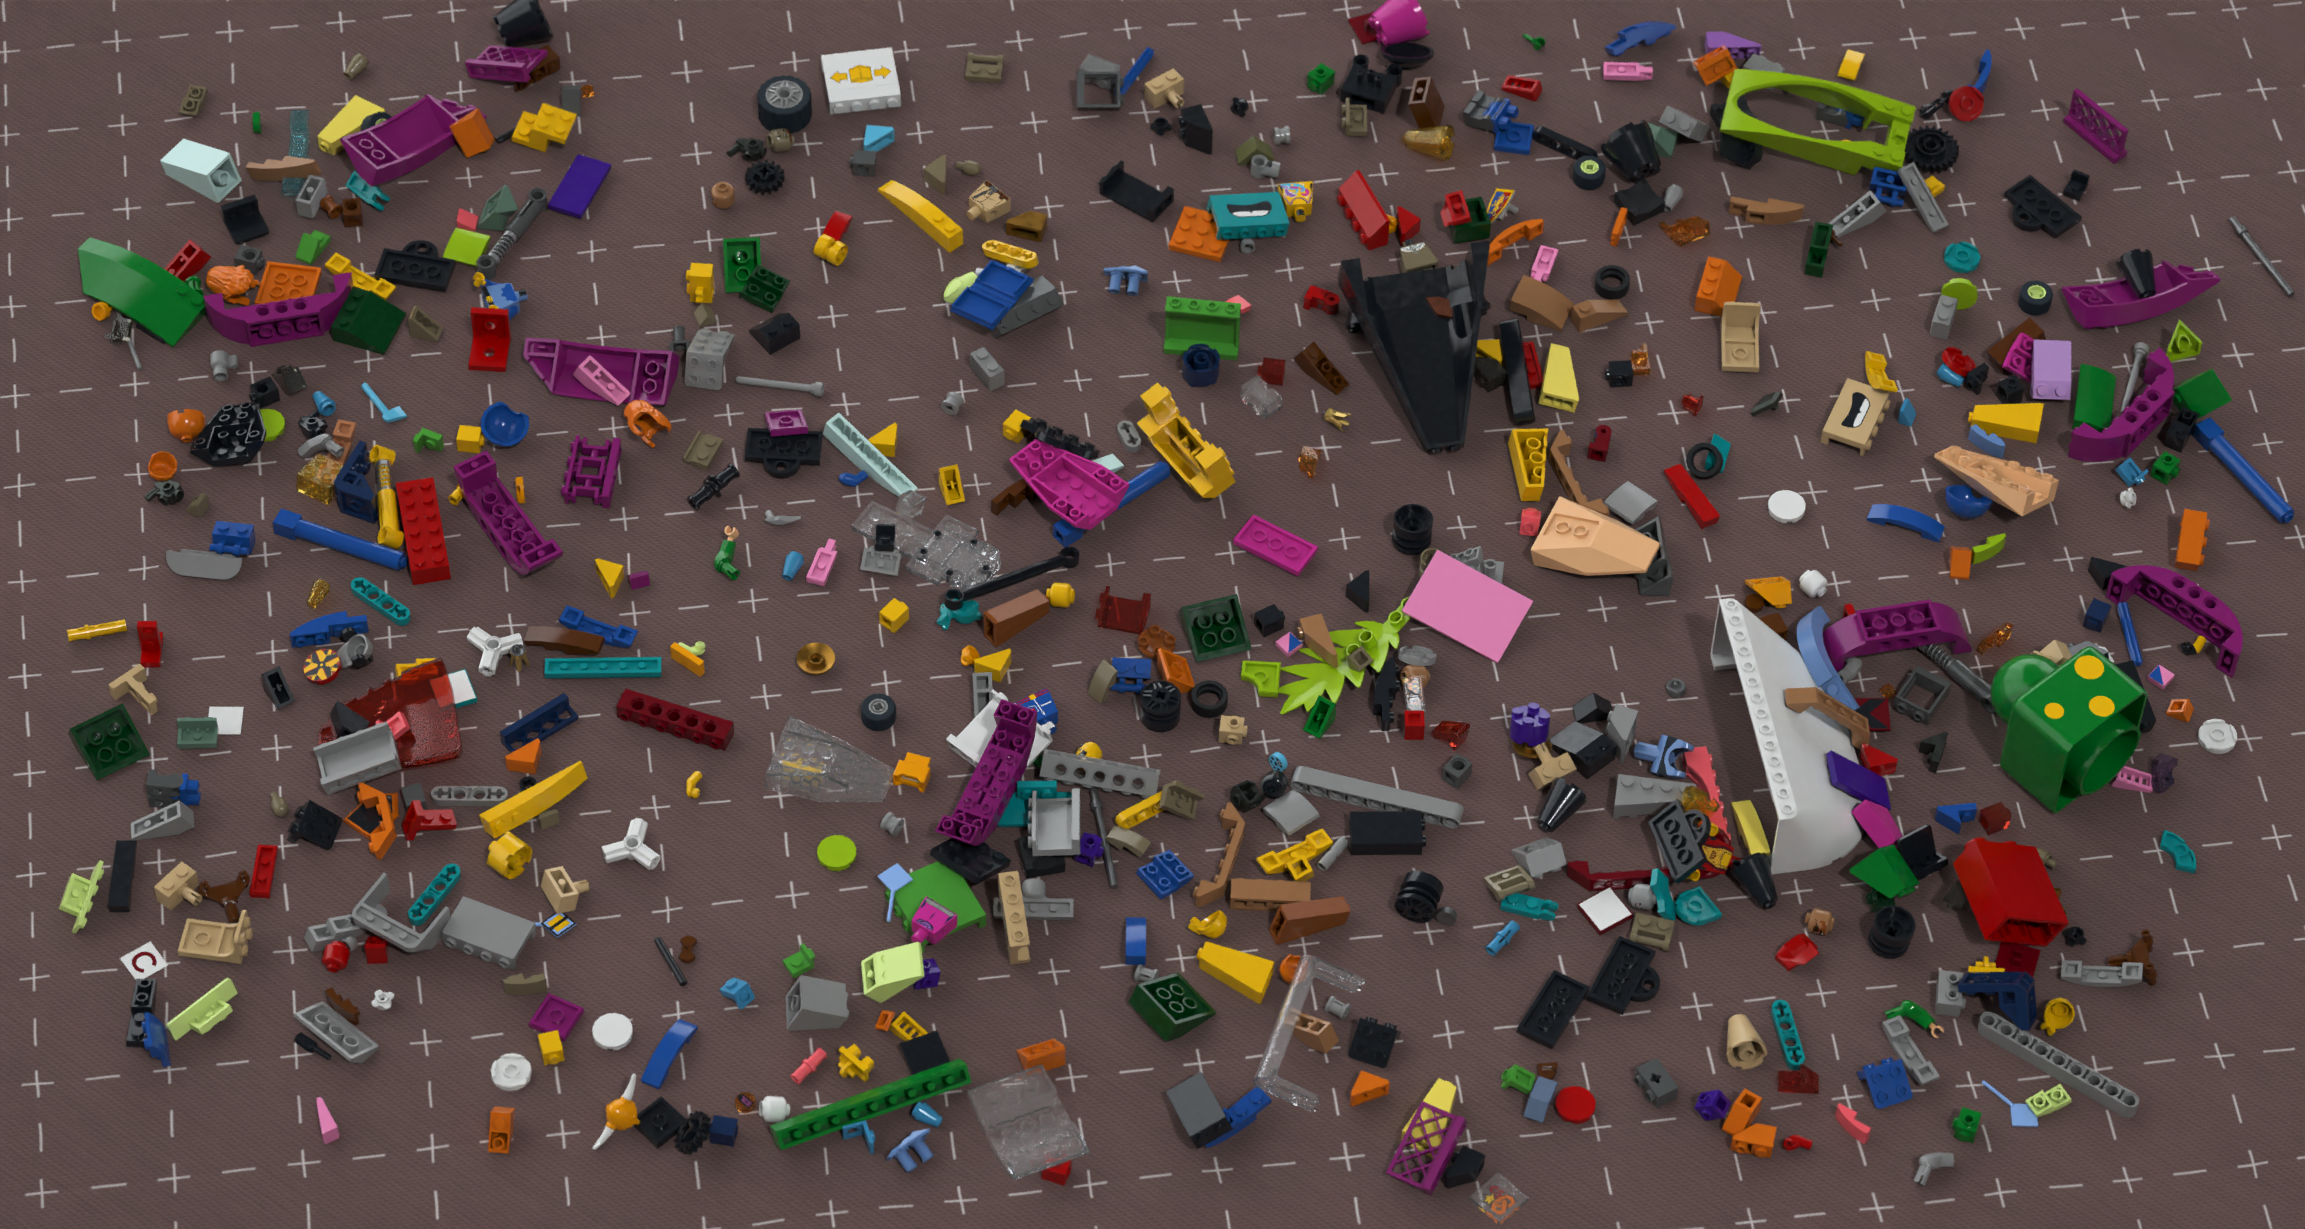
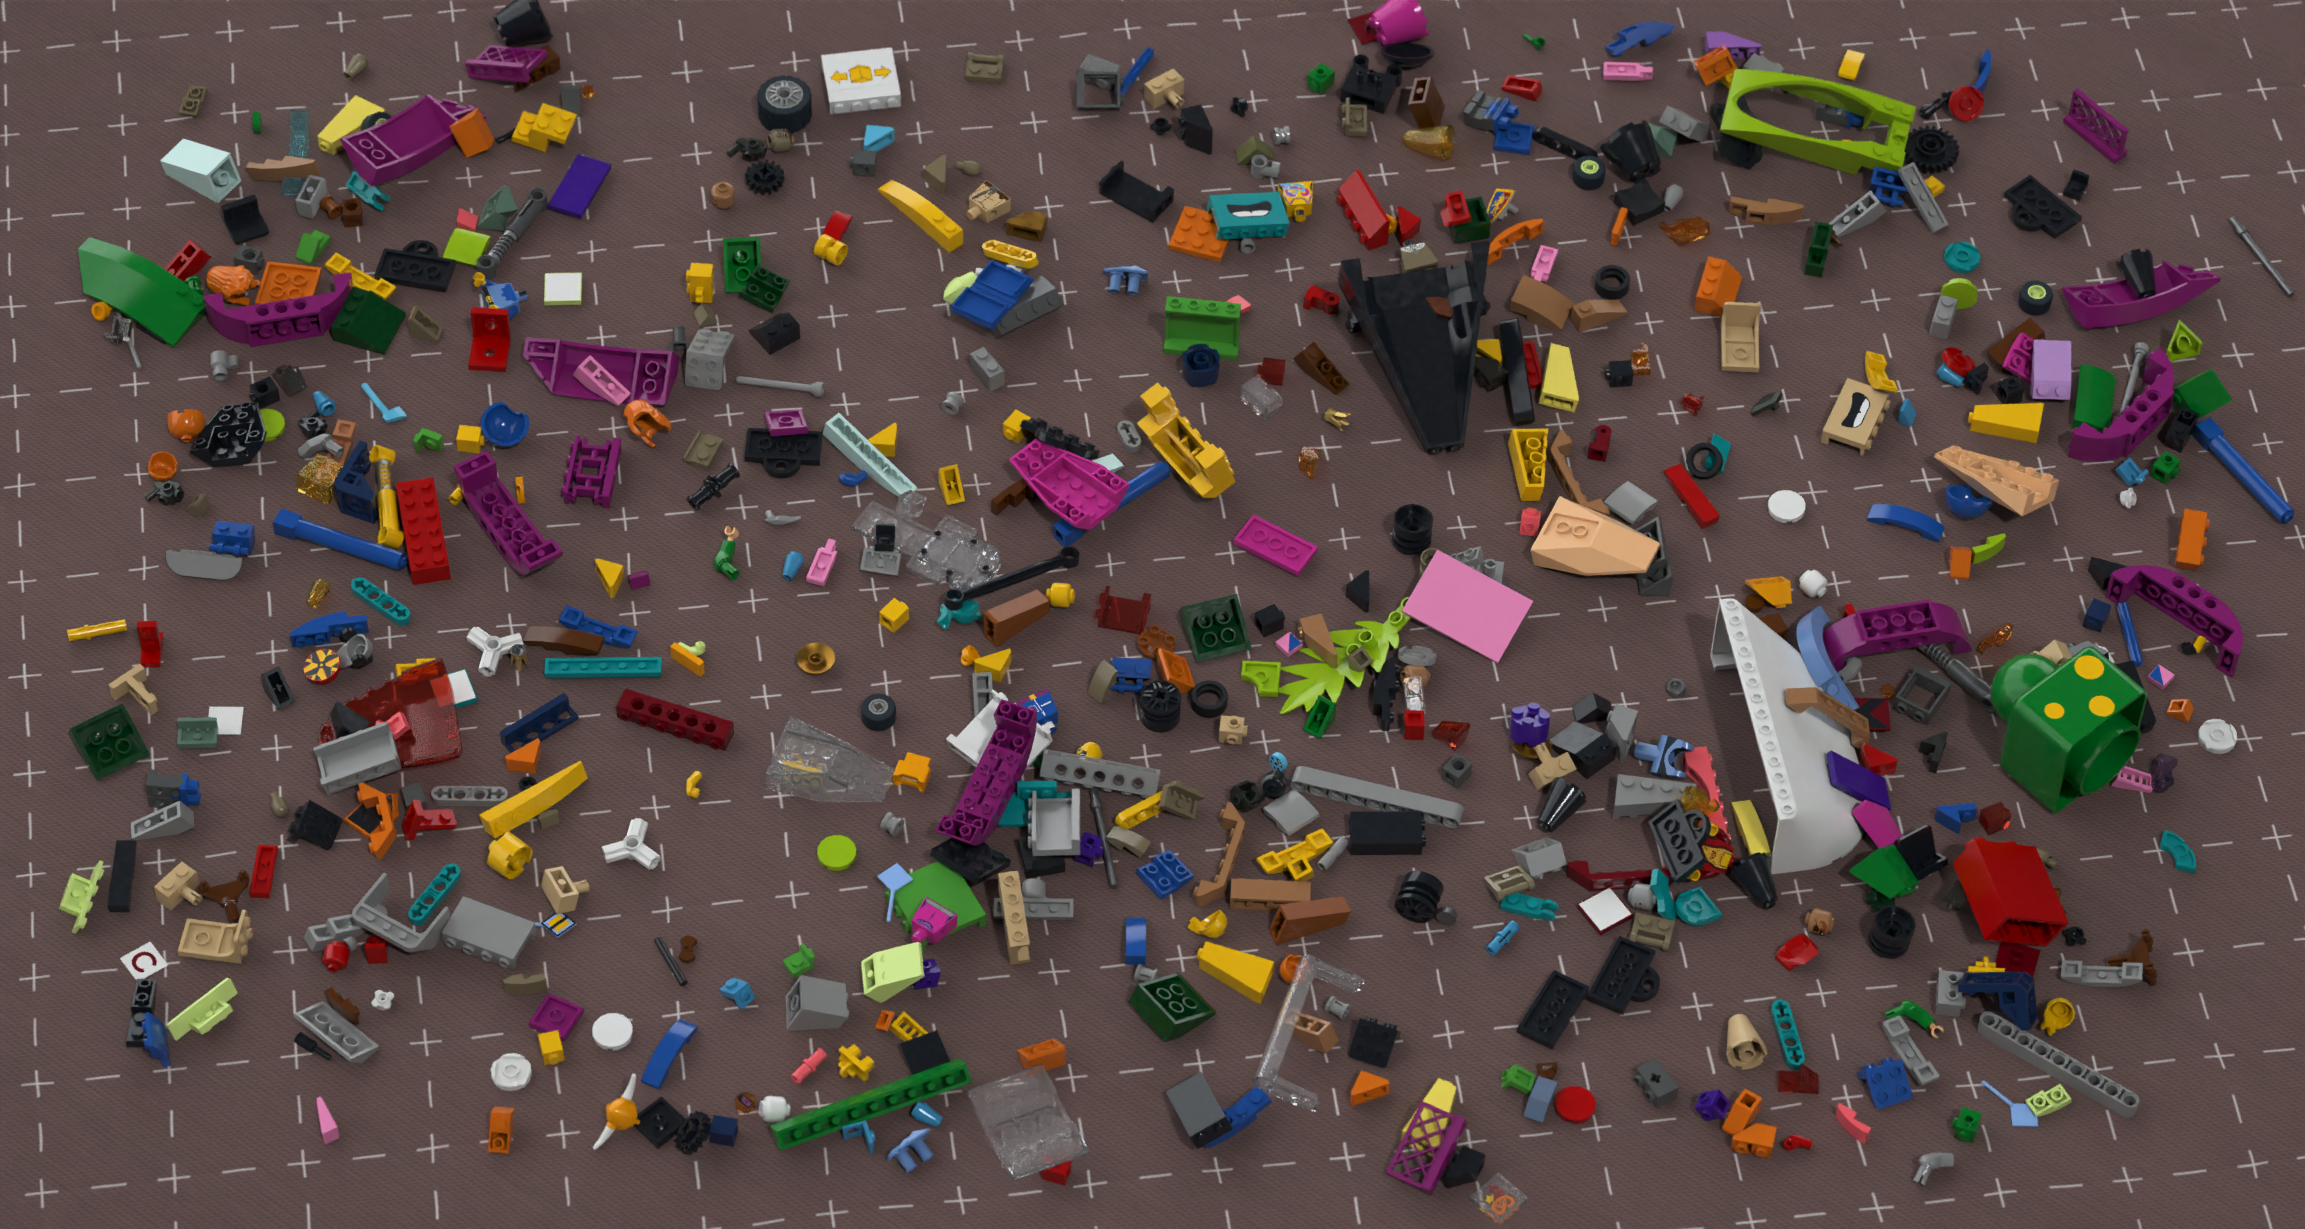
medium blue slope [1968,424,2006,458] -> none
none -> white tile [544,273,582,306]

